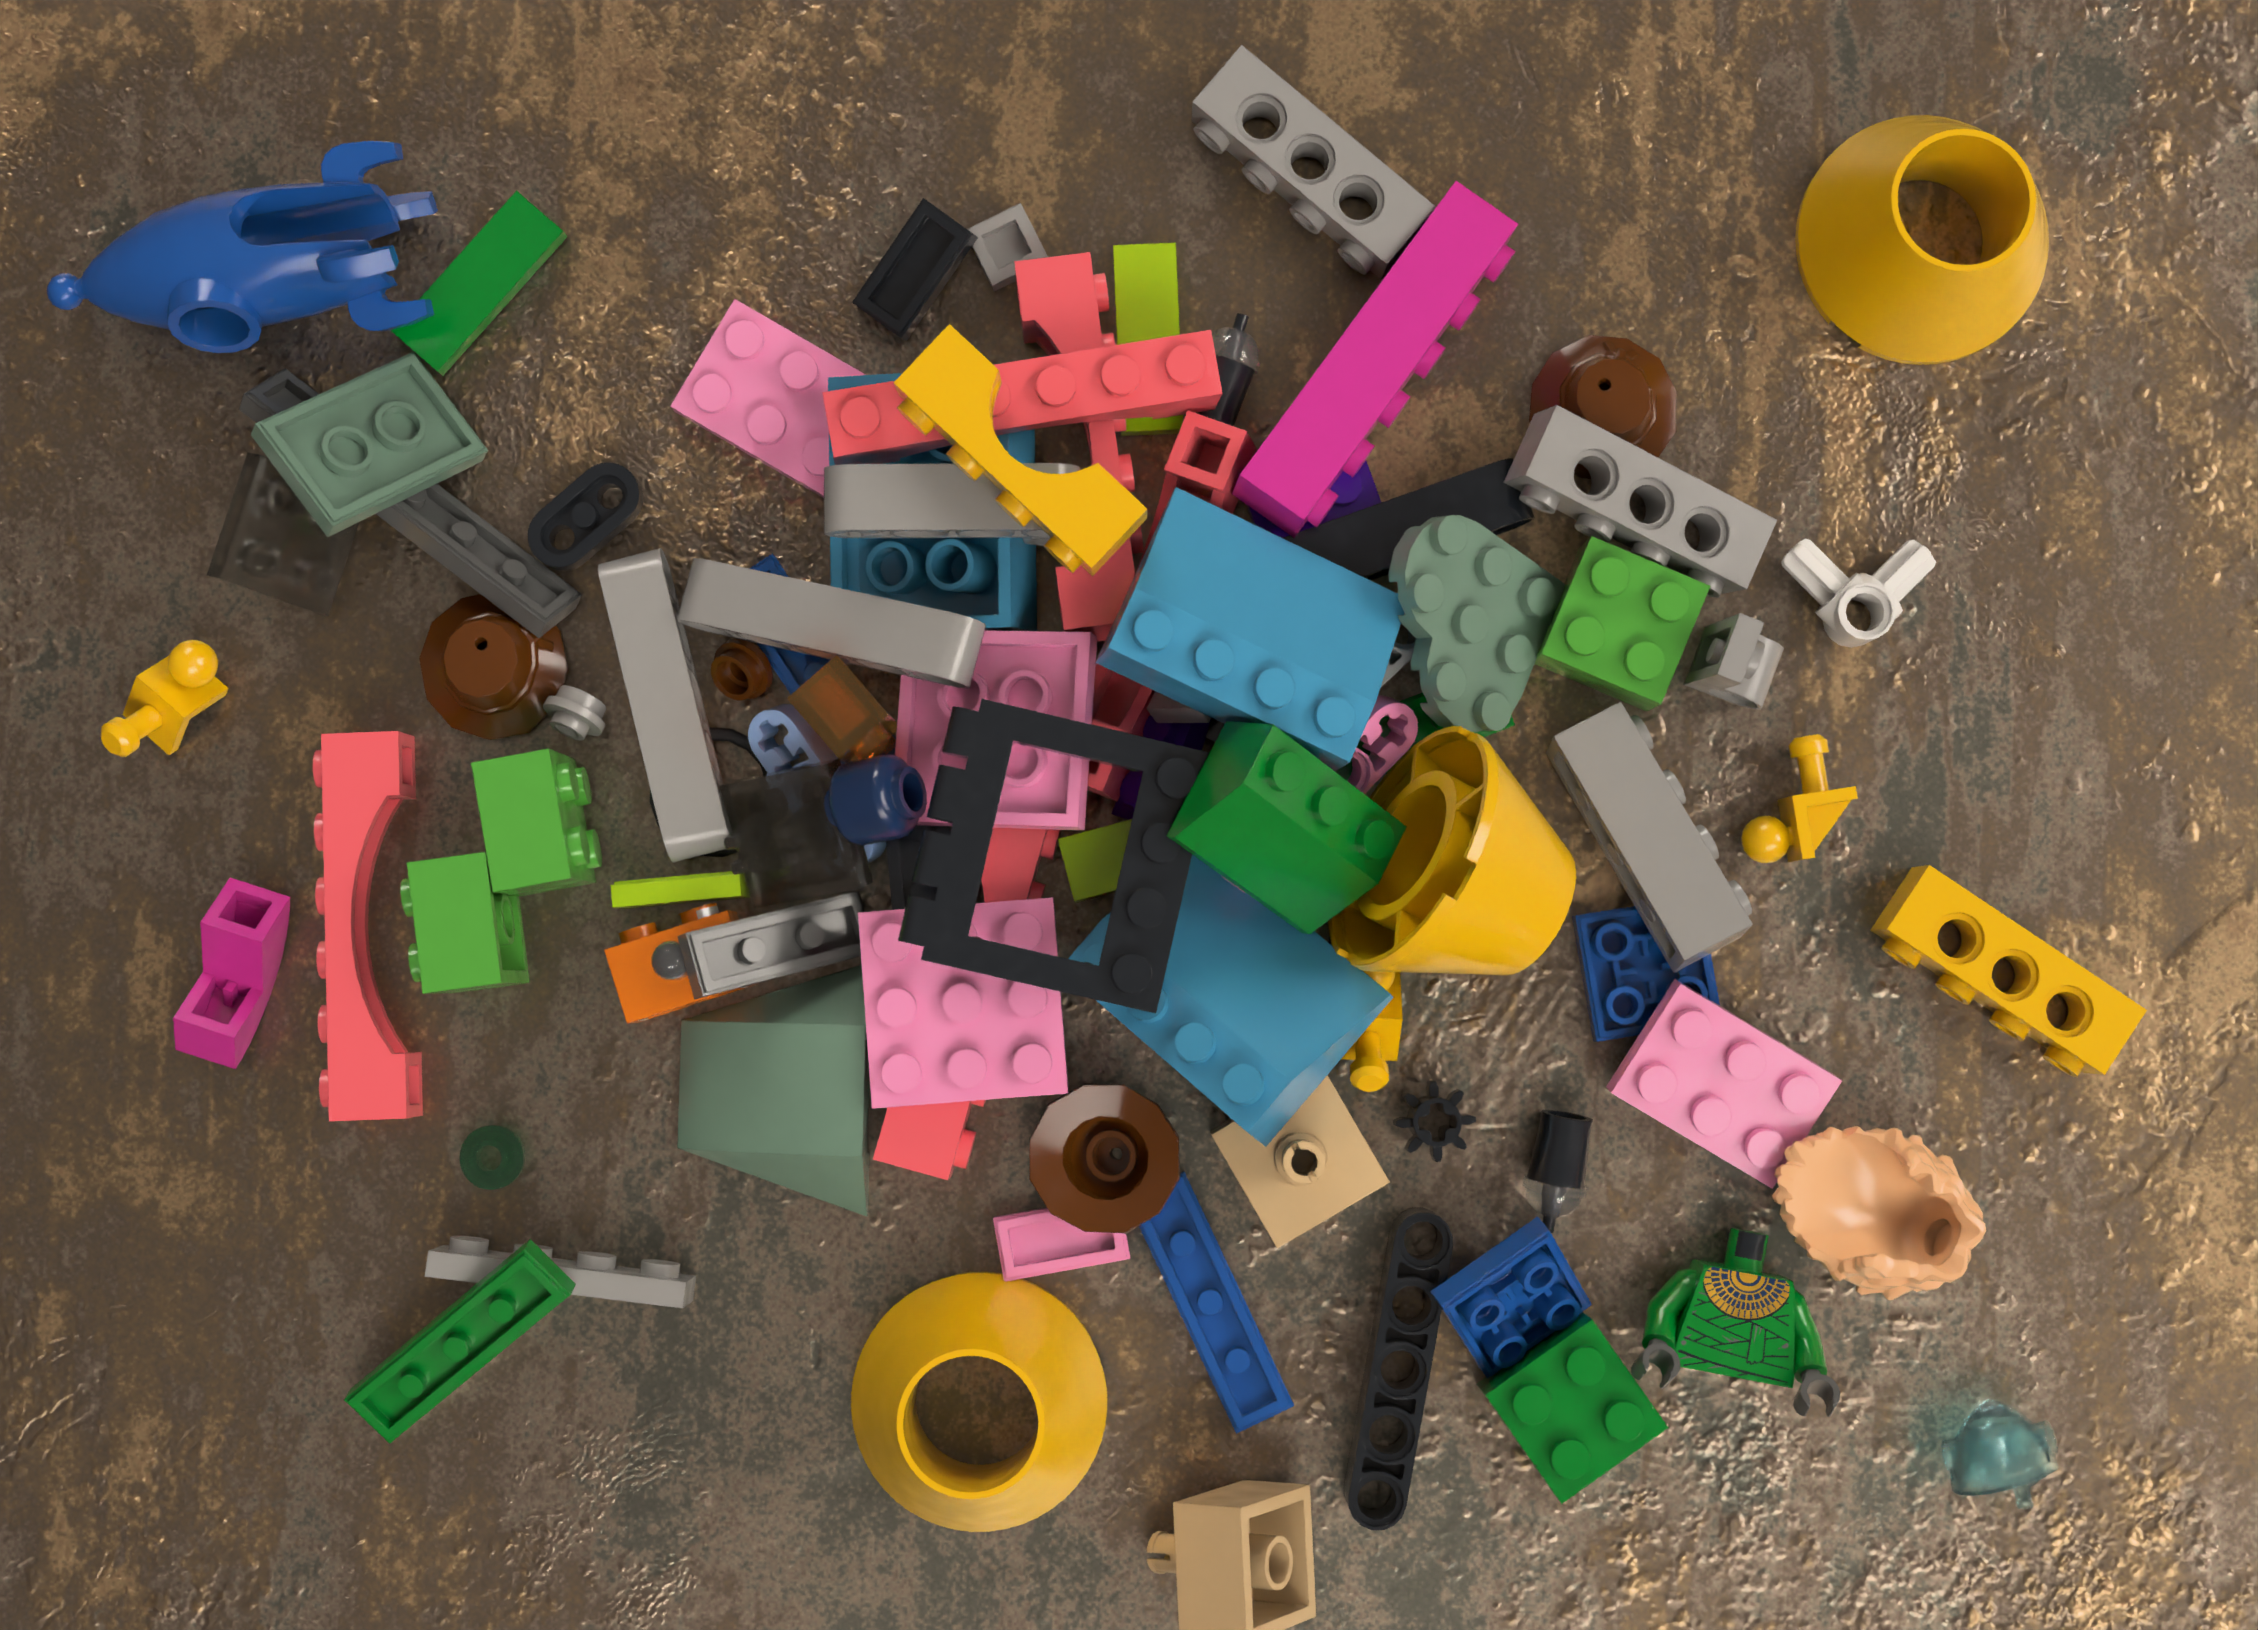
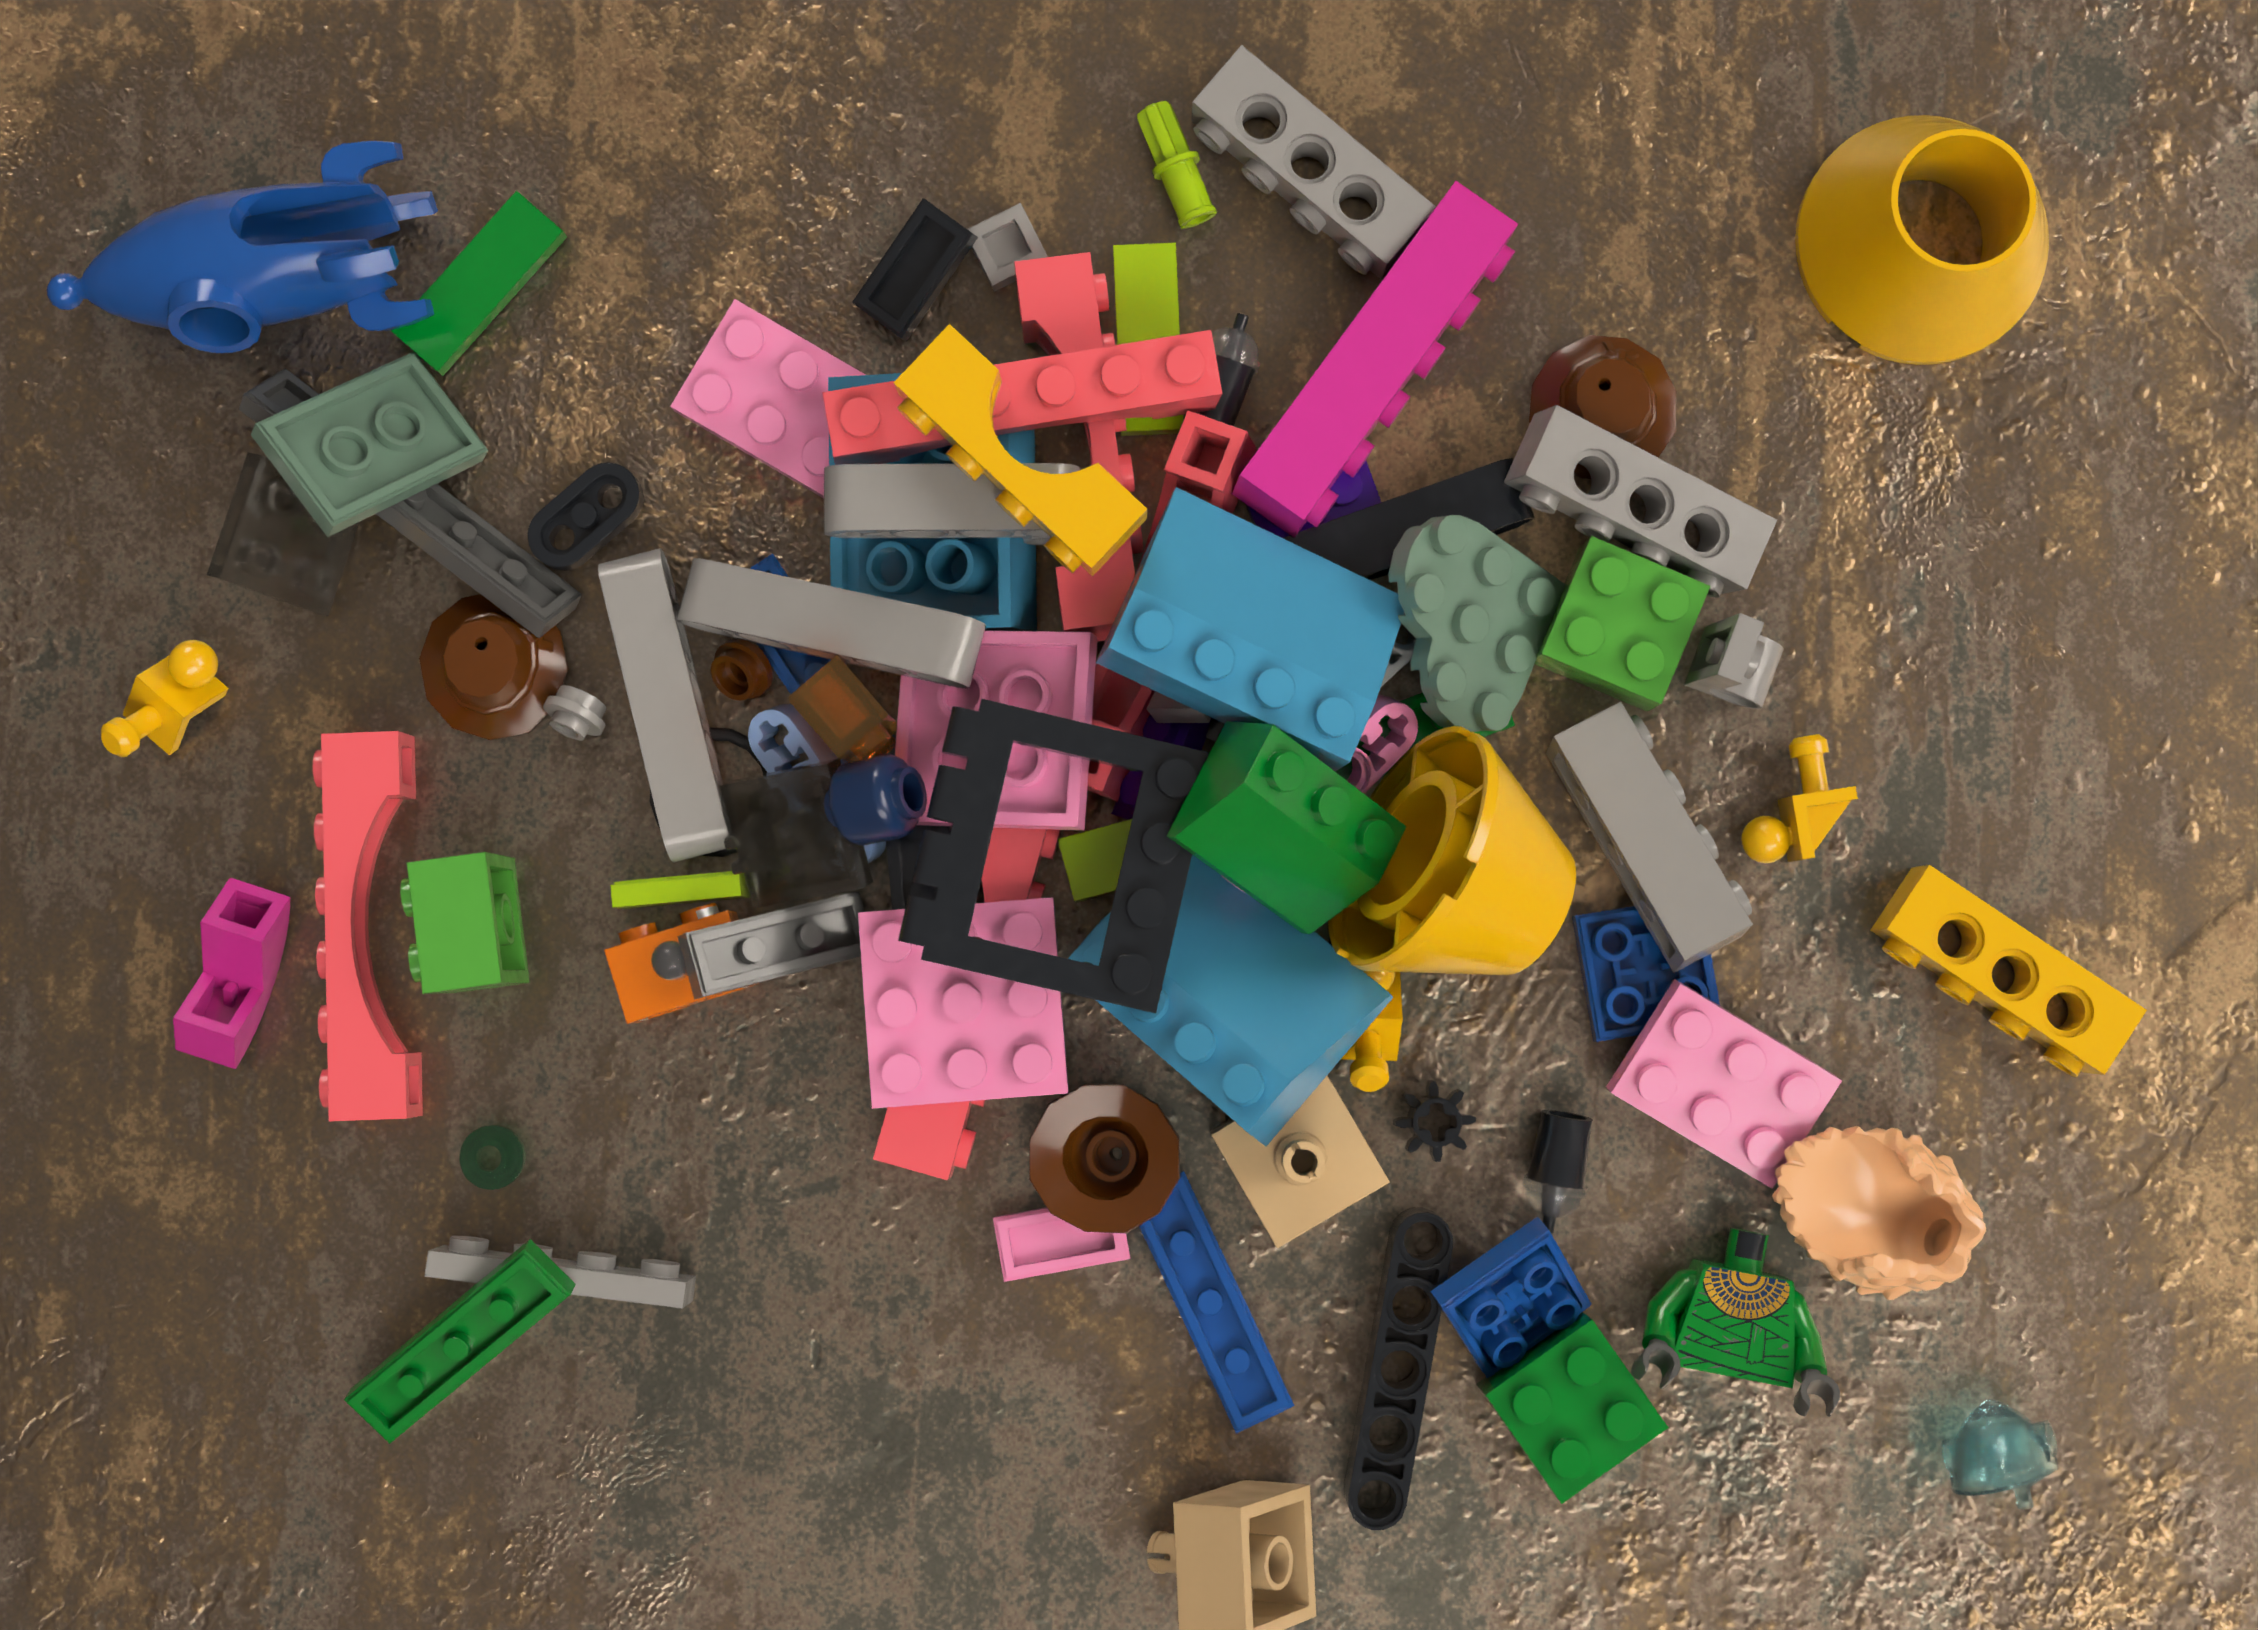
bright green brick [471,748,602,896] -> none
sand green wedge [677,965,870,1217] -> none
yellow cone [851,1272,1108,1532] -> none
white axle [1781,538,1936,648] -> none
none -> lime axle [1137,101,1217,229]

